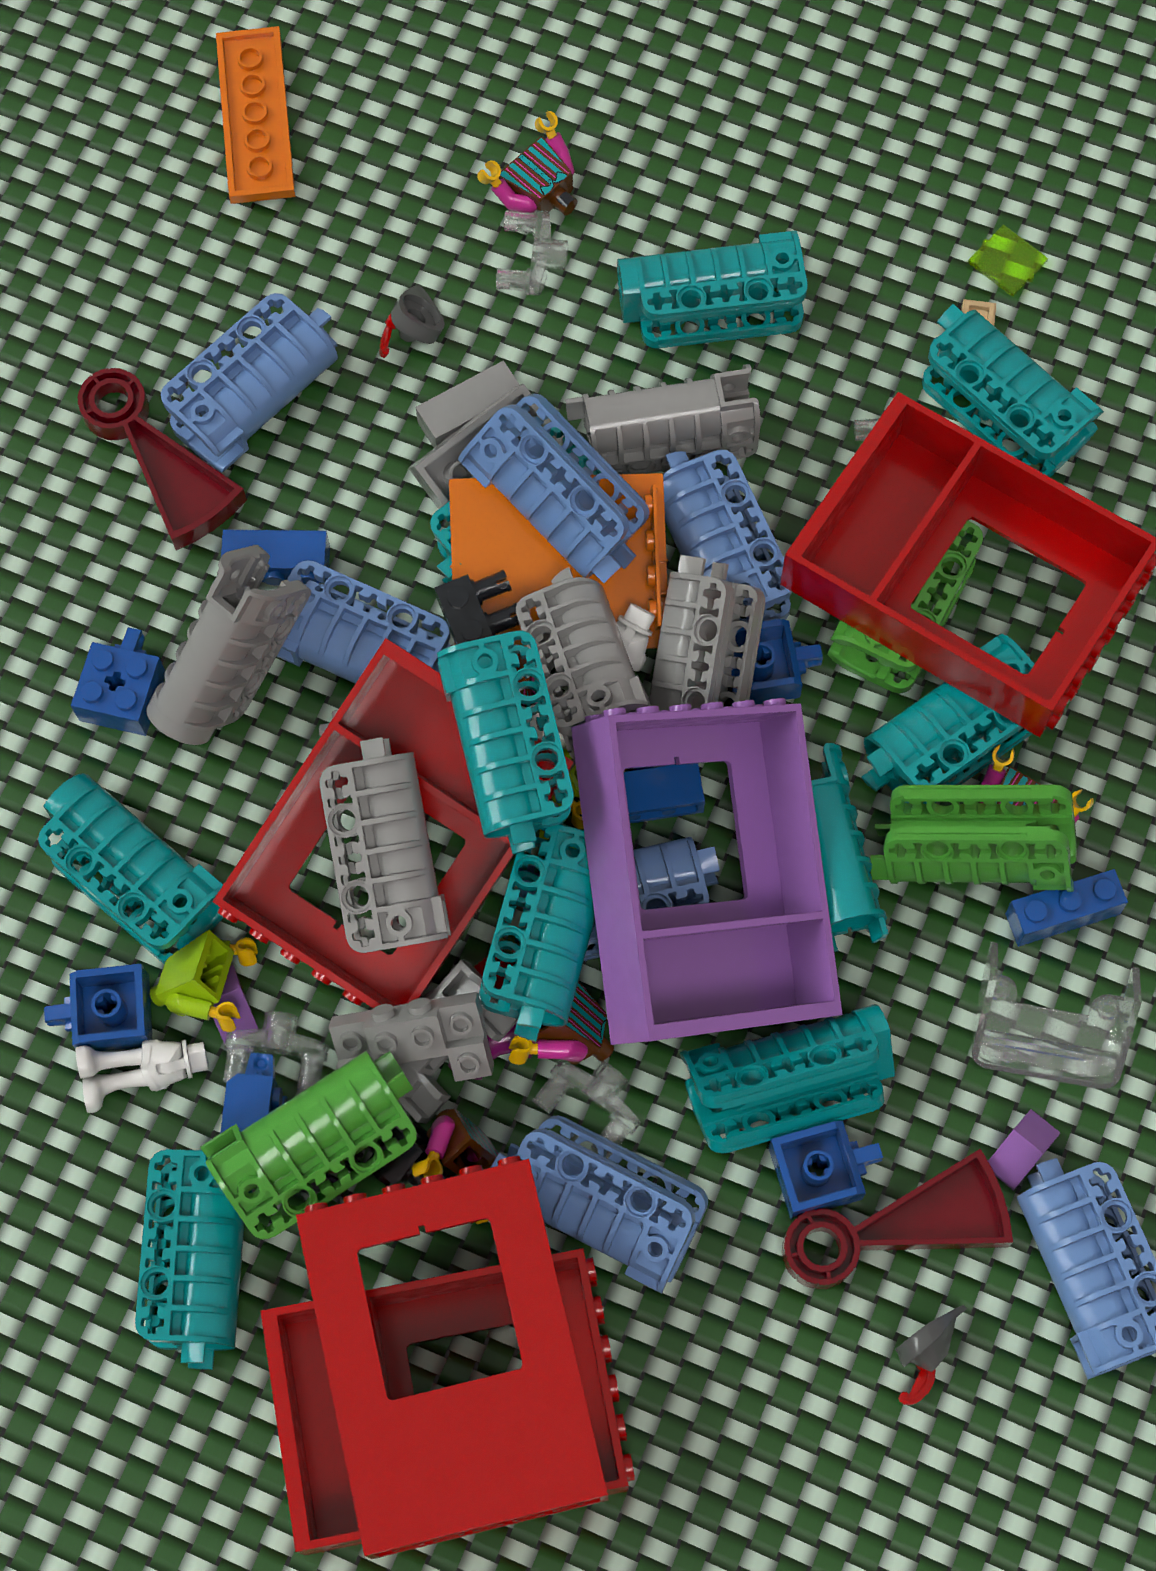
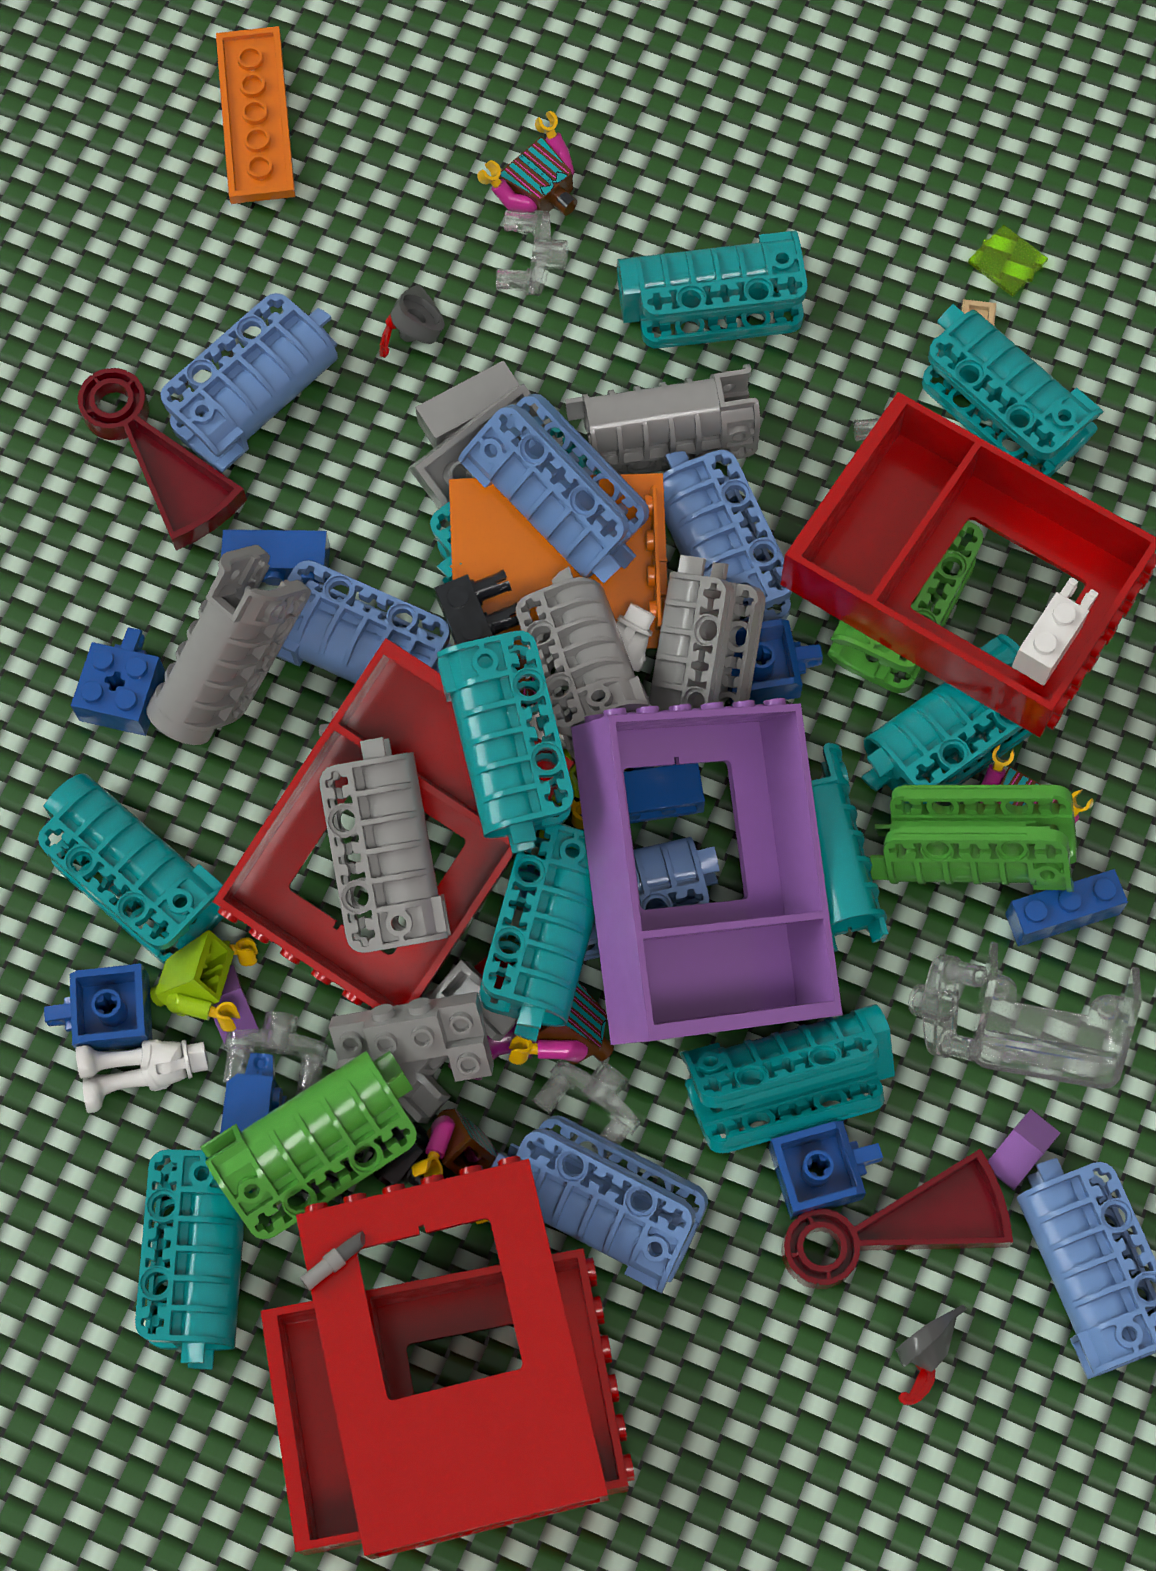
none -> light grey piece [300,1231,365,1291]
none -> clear connector [908,954,987,1061]
none -> white hinge [1012,577,1099,686]

